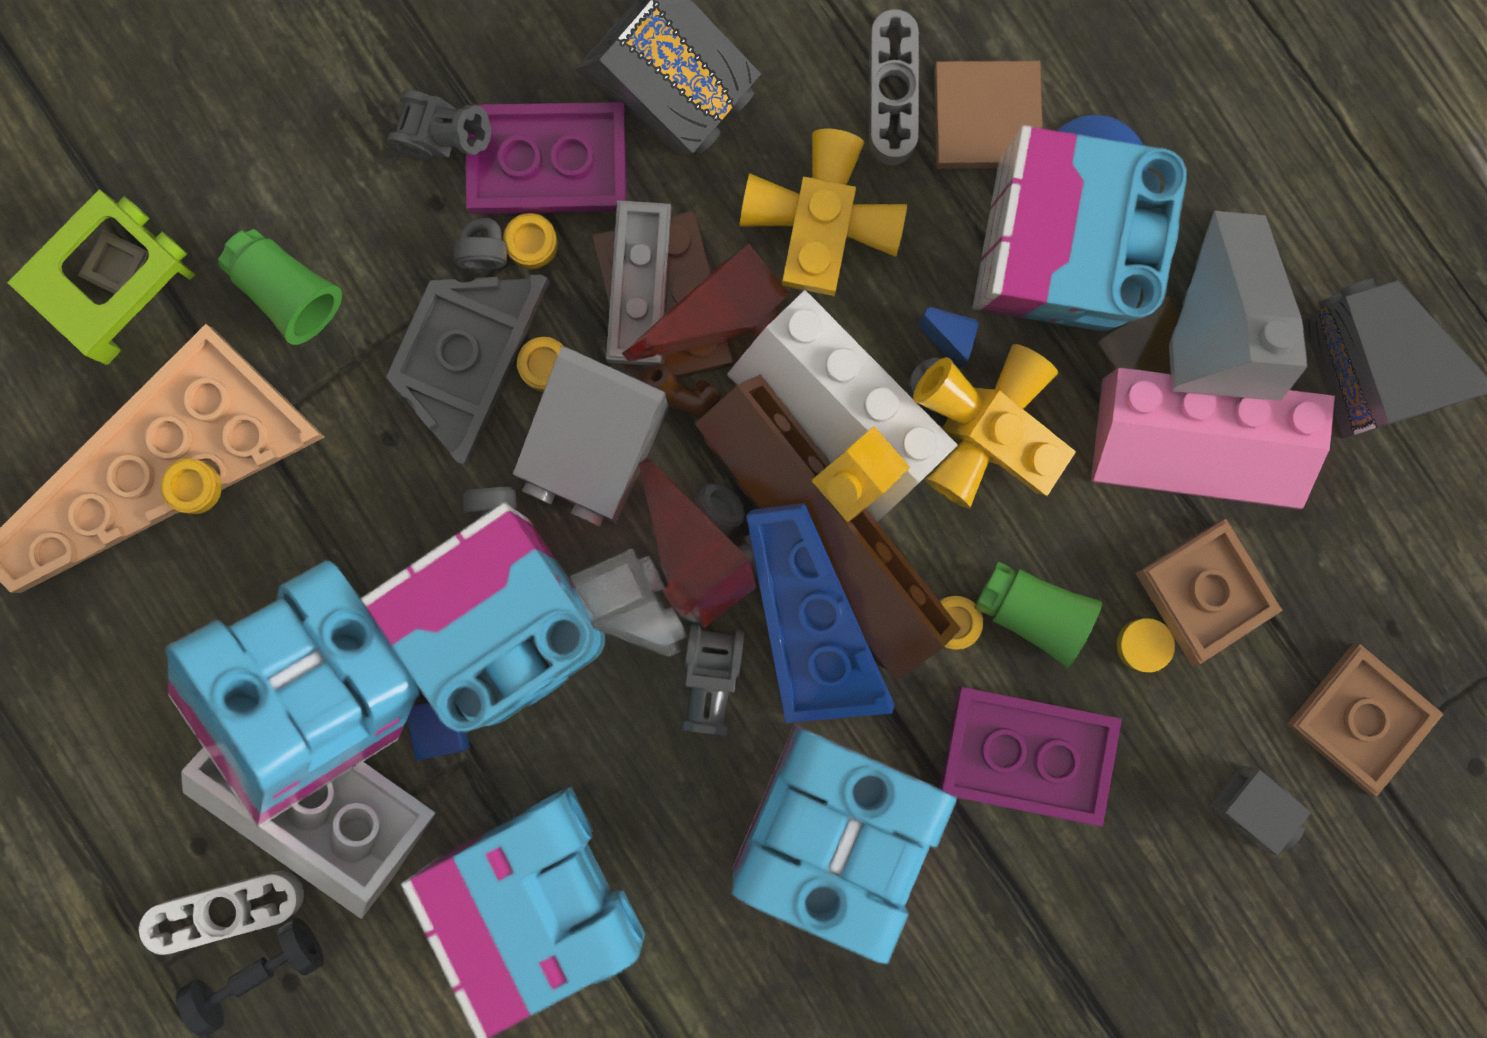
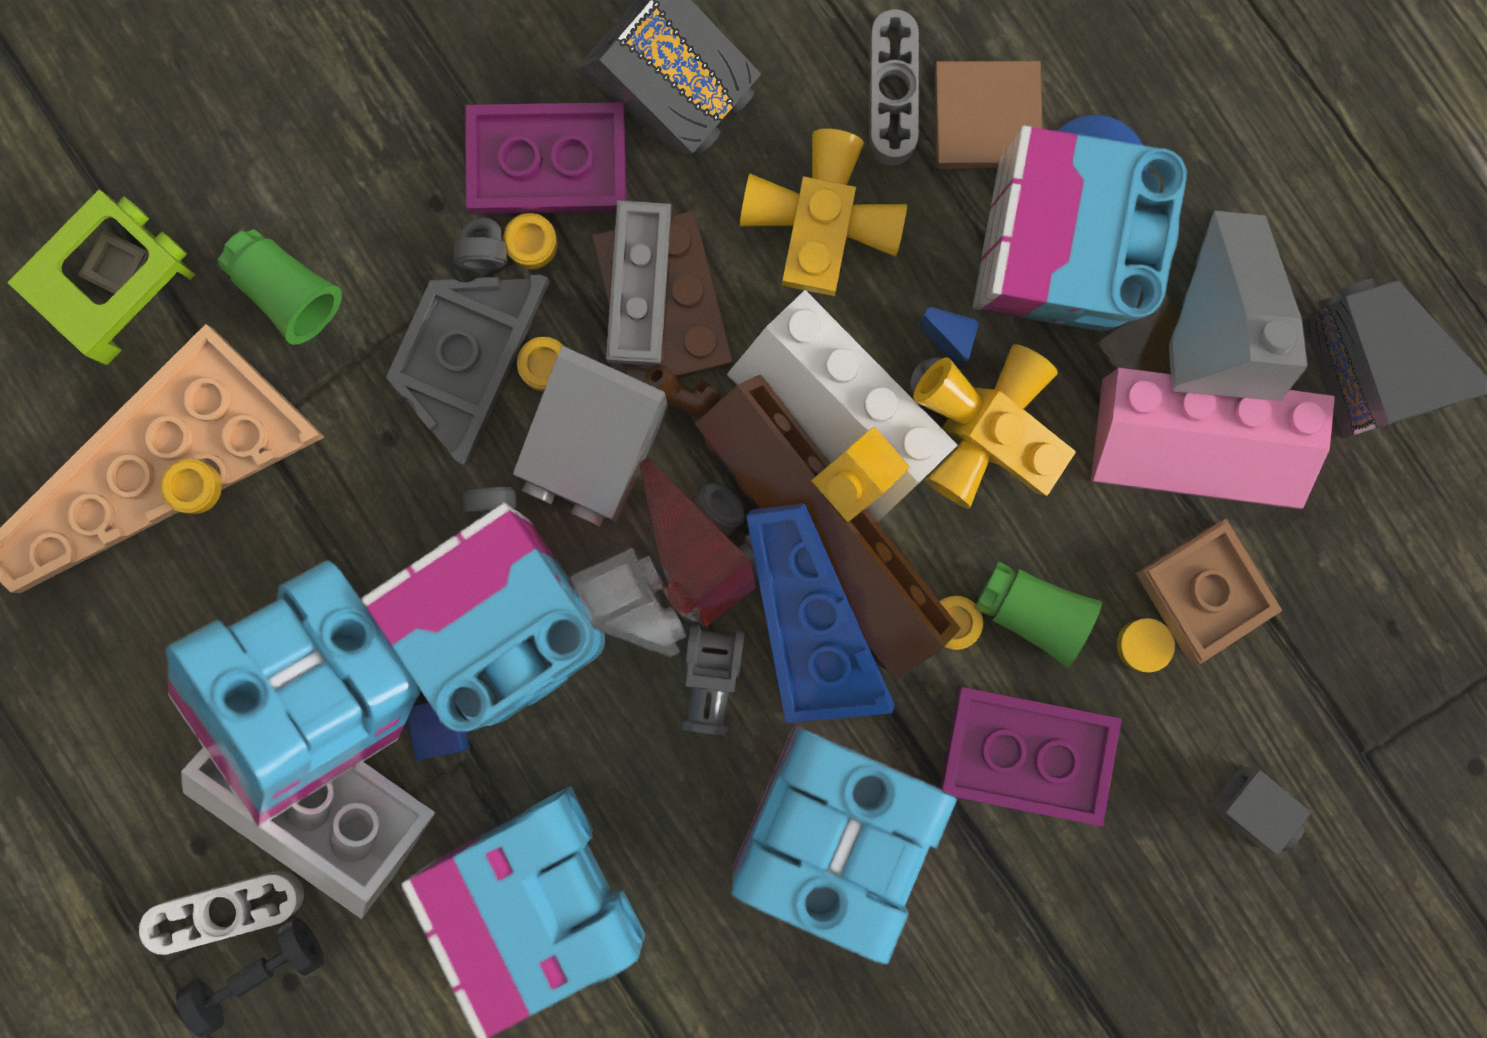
dark grey connector [386,90,492,160] -> none
clear red slope [621,243,790,362] -> none
medium nougat tile [1286,644,1444,797] -> none

